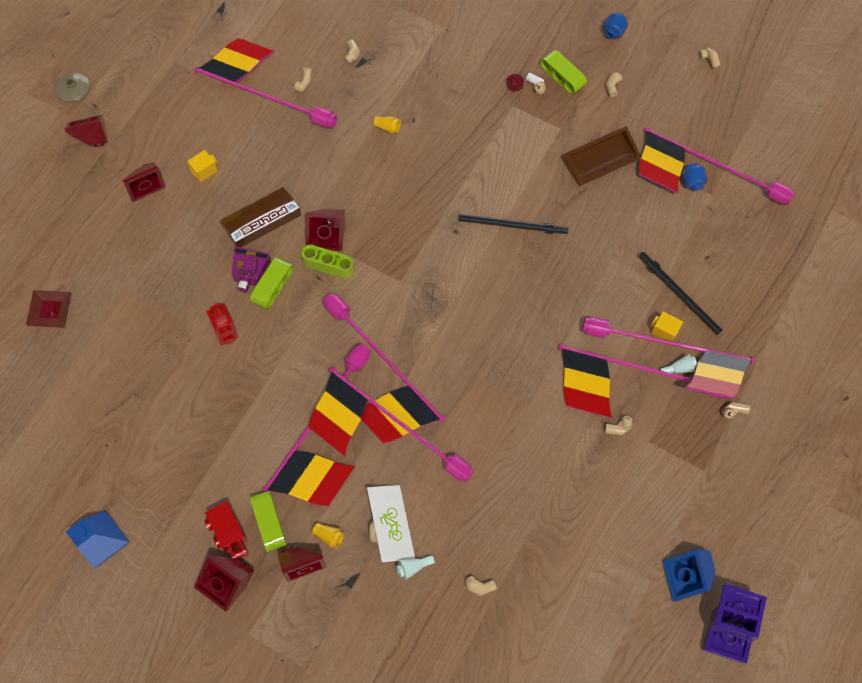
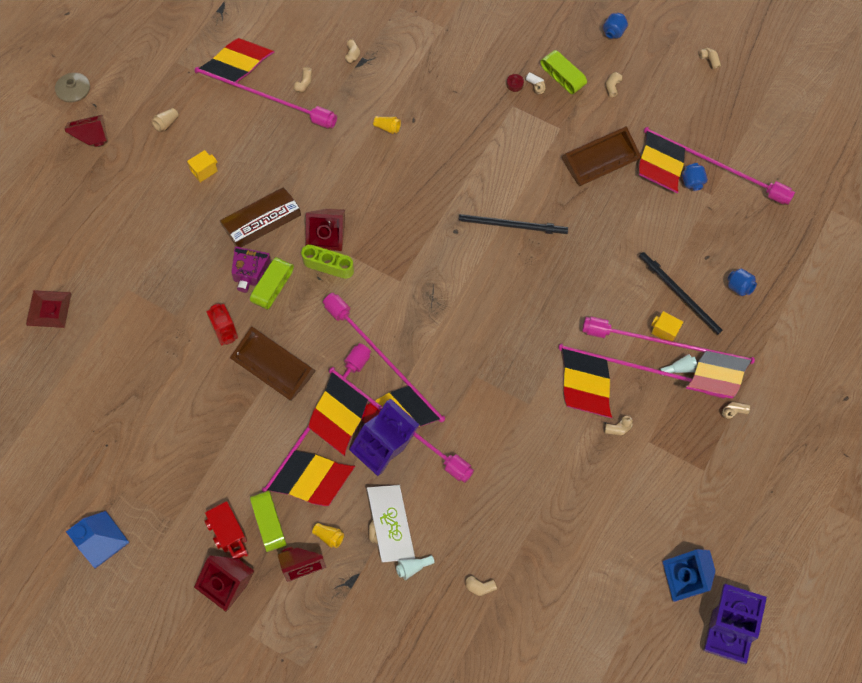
dark red slope [123,162,166,202] -> none
none -> tan cone [152,108,179,132]
none -> reddish brown slope [230,327,316,401]
none -> dark purple bracket [349,399,420,476]
none -> blue head [727,268,757,296]

